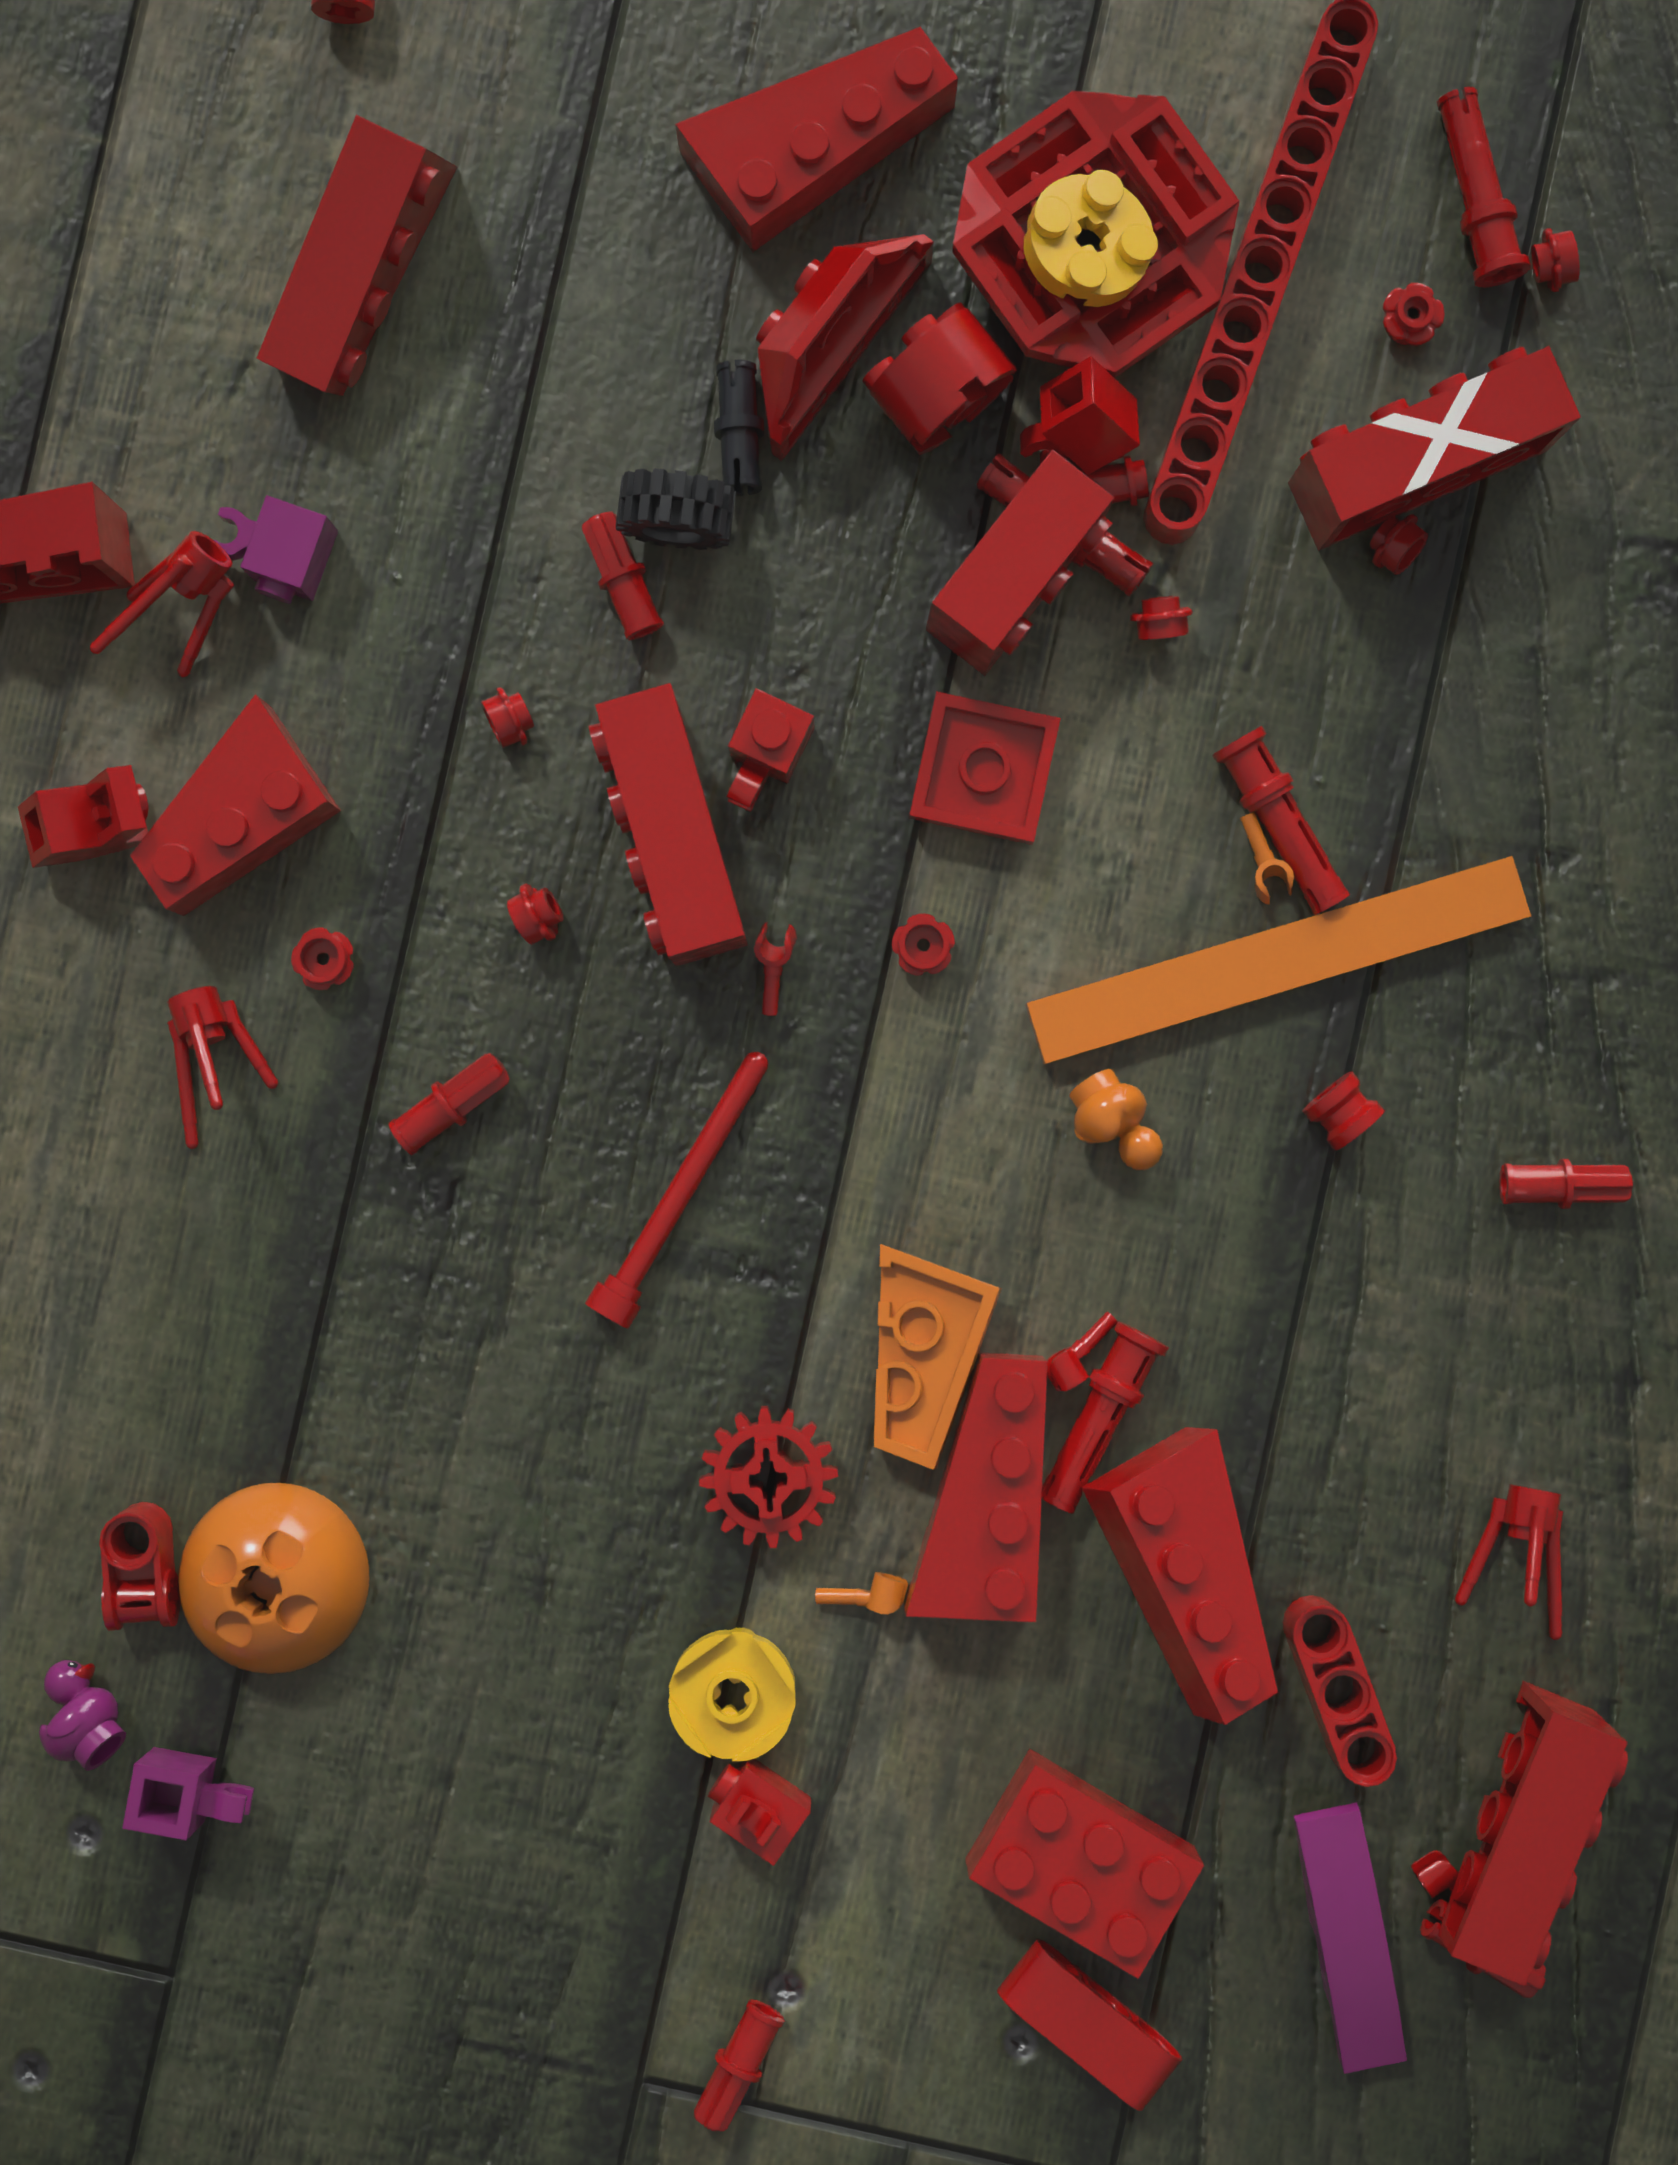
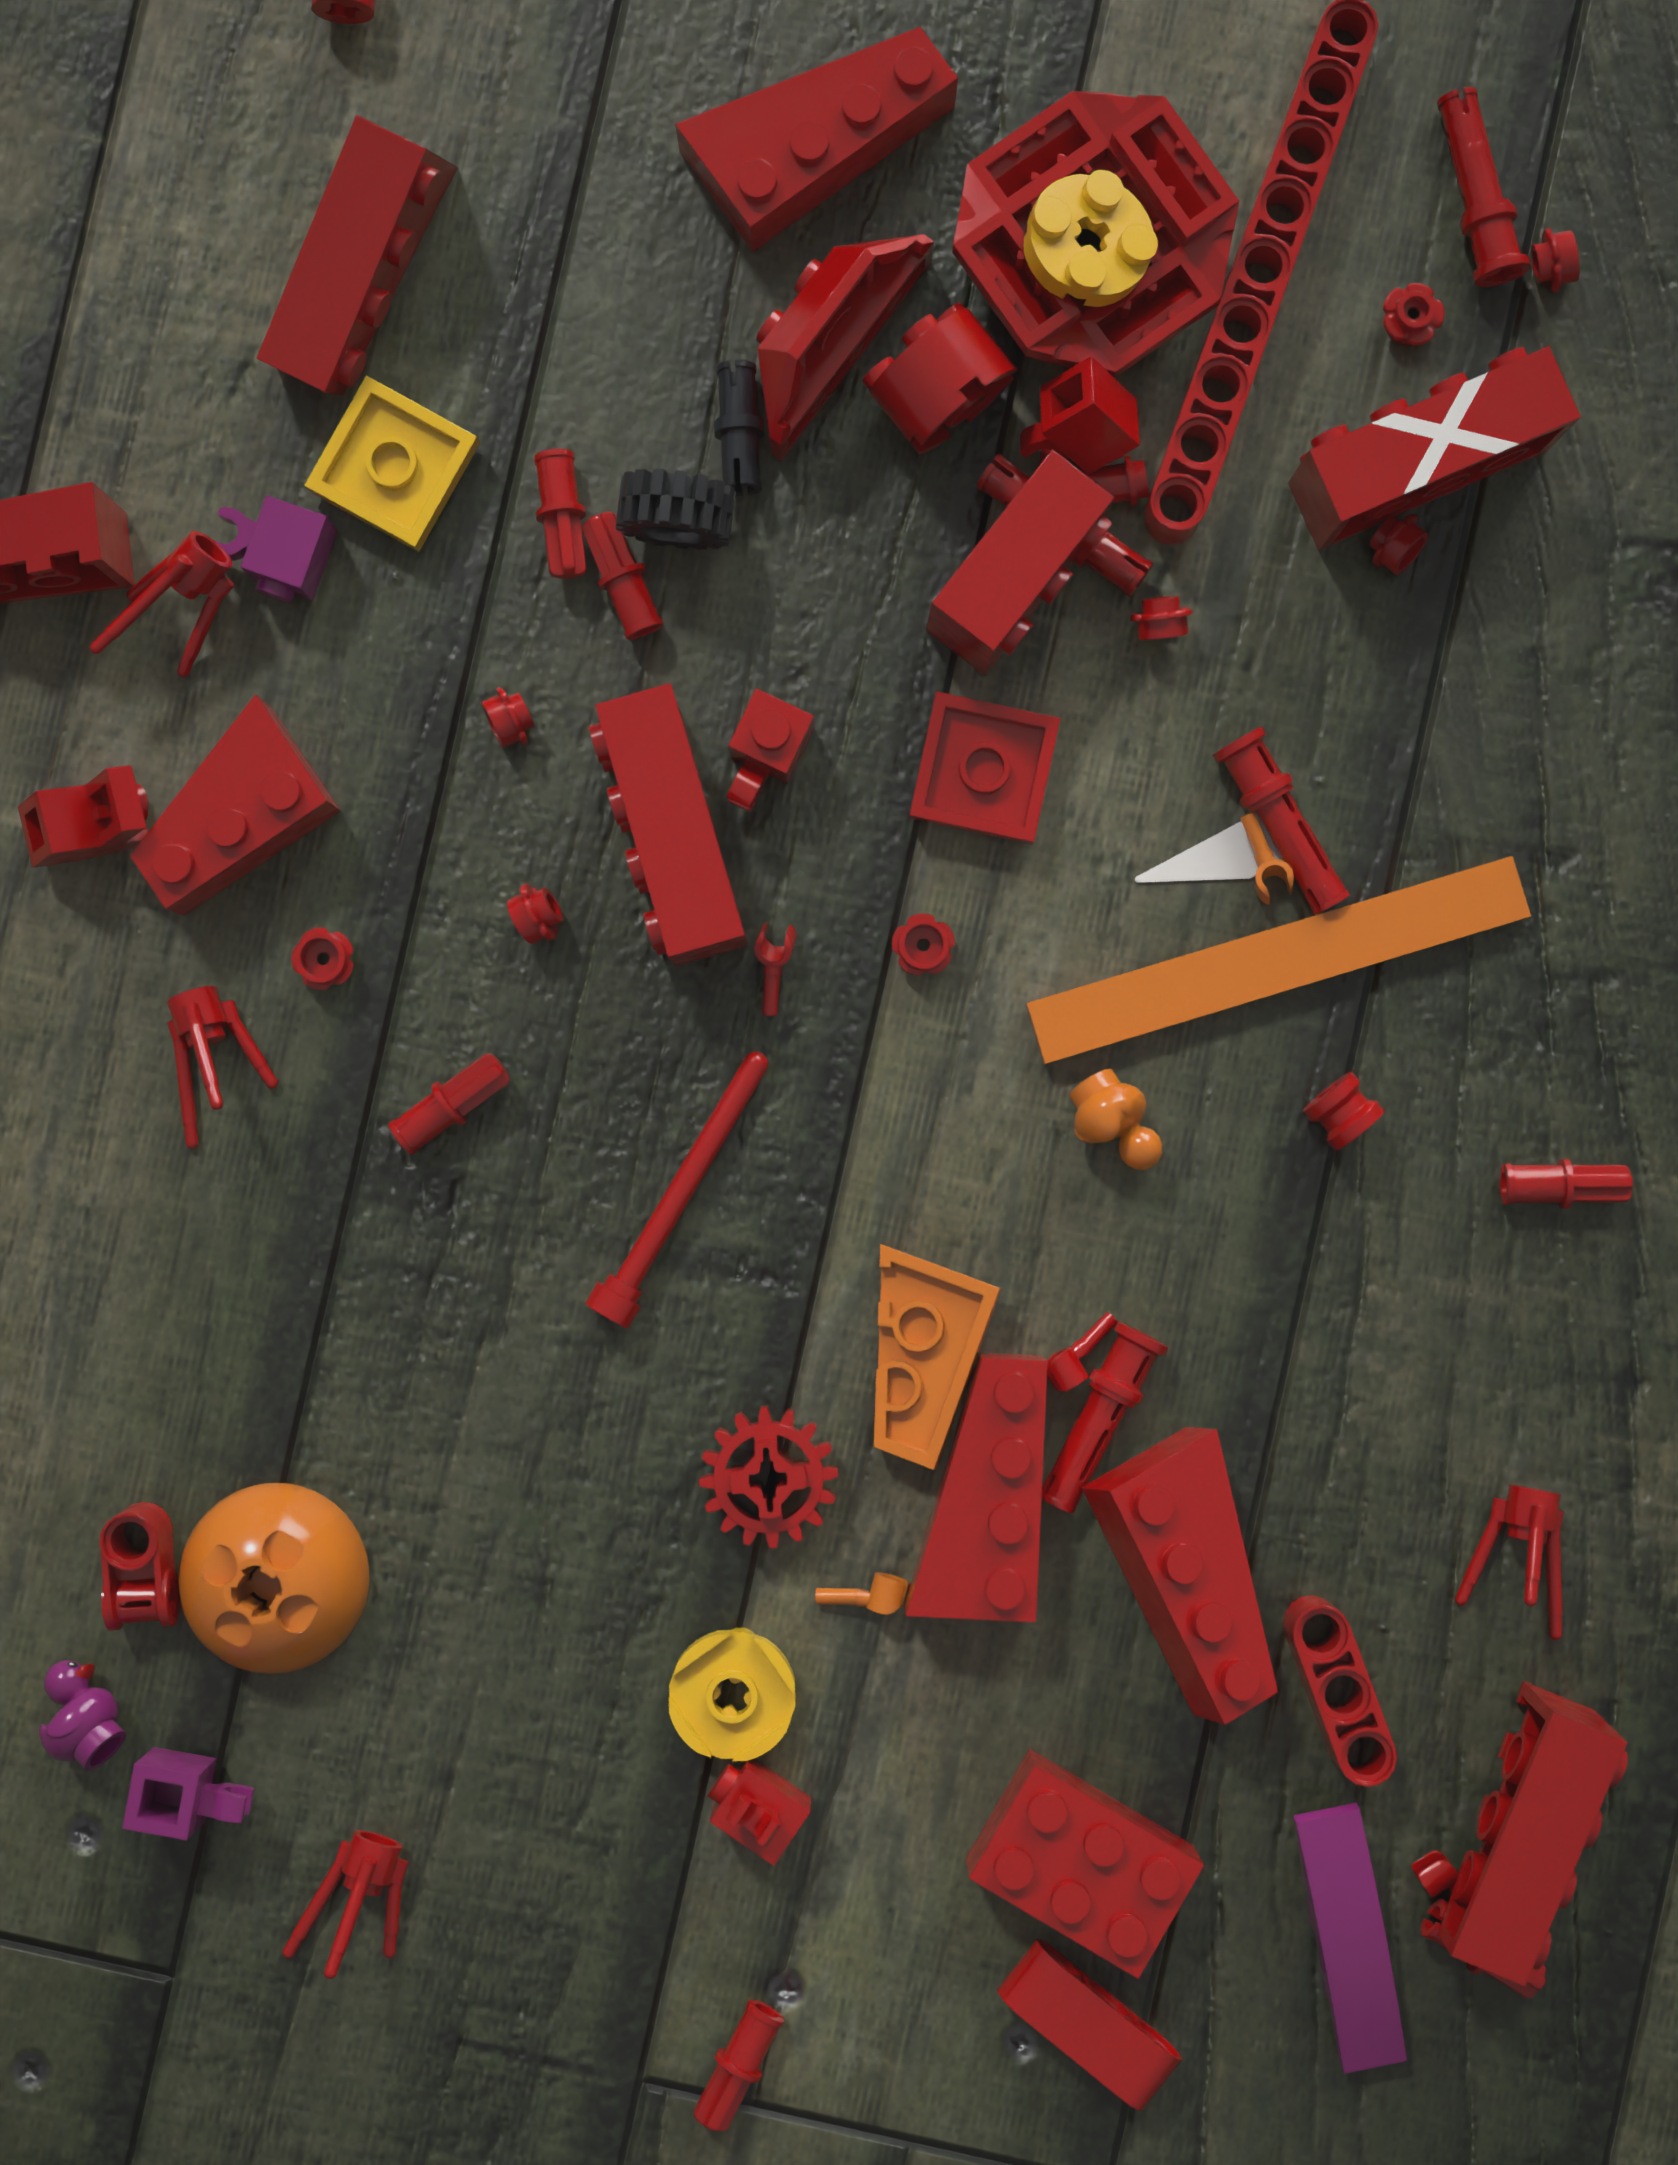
none -> red plant [282,1830,409,1979]
none -> yellow plate [304,375,480,552]
none -> red axle [534,449,587,580]
none -> white sticker [1135,813,1283,882]

